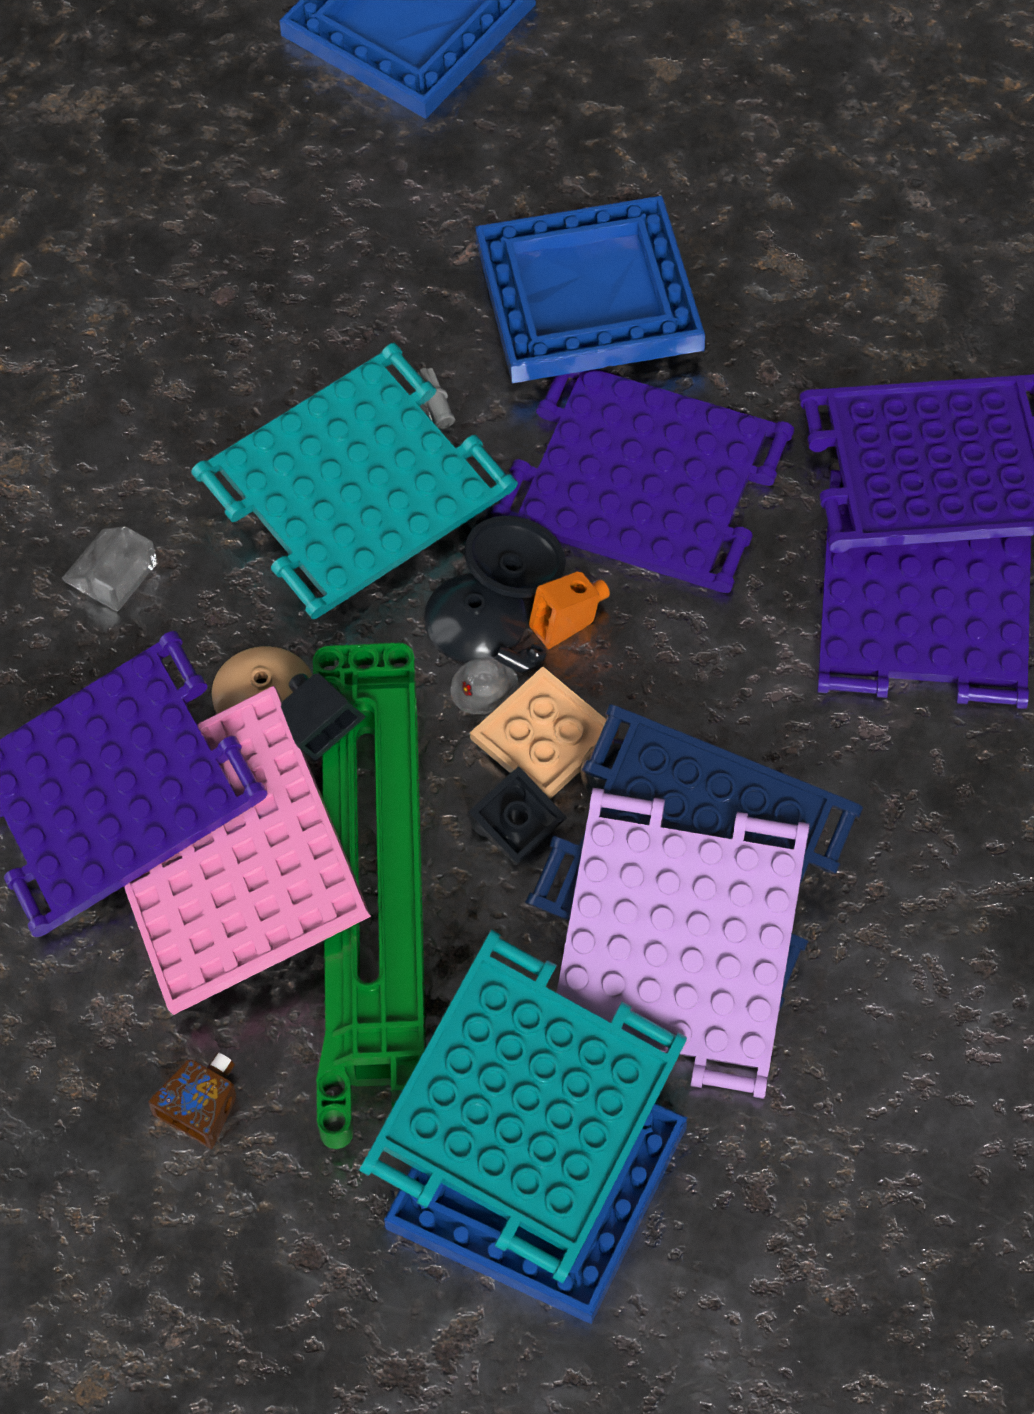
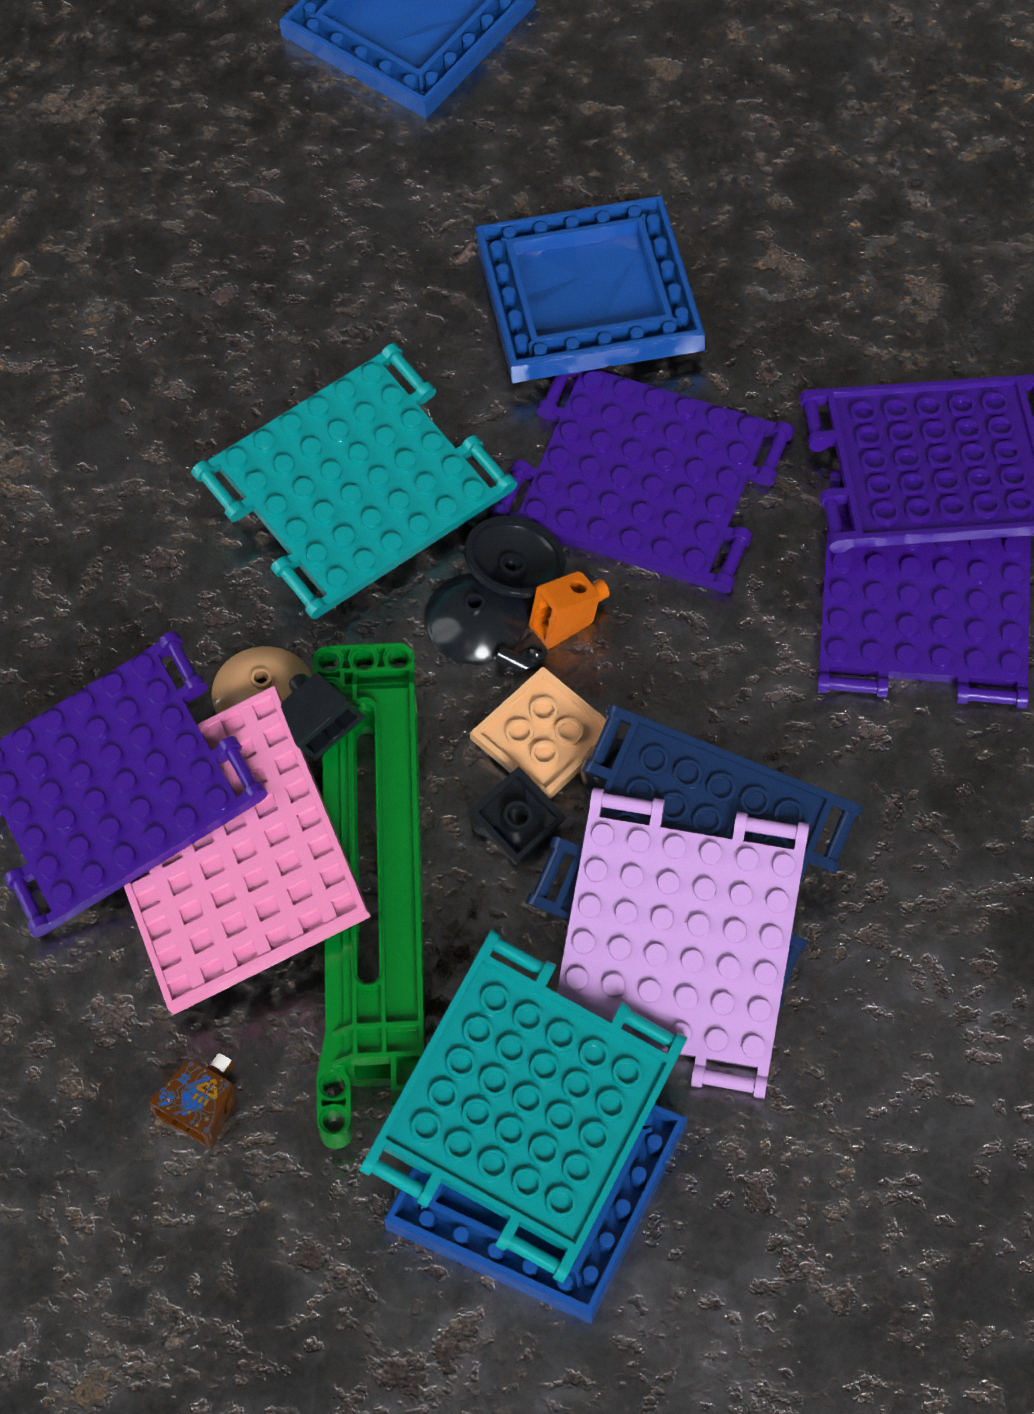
clear slope [62,526,157,612] -> none
light grey axle [418,368,455,429] -> none
clear hat [450,657,519,714] -> none

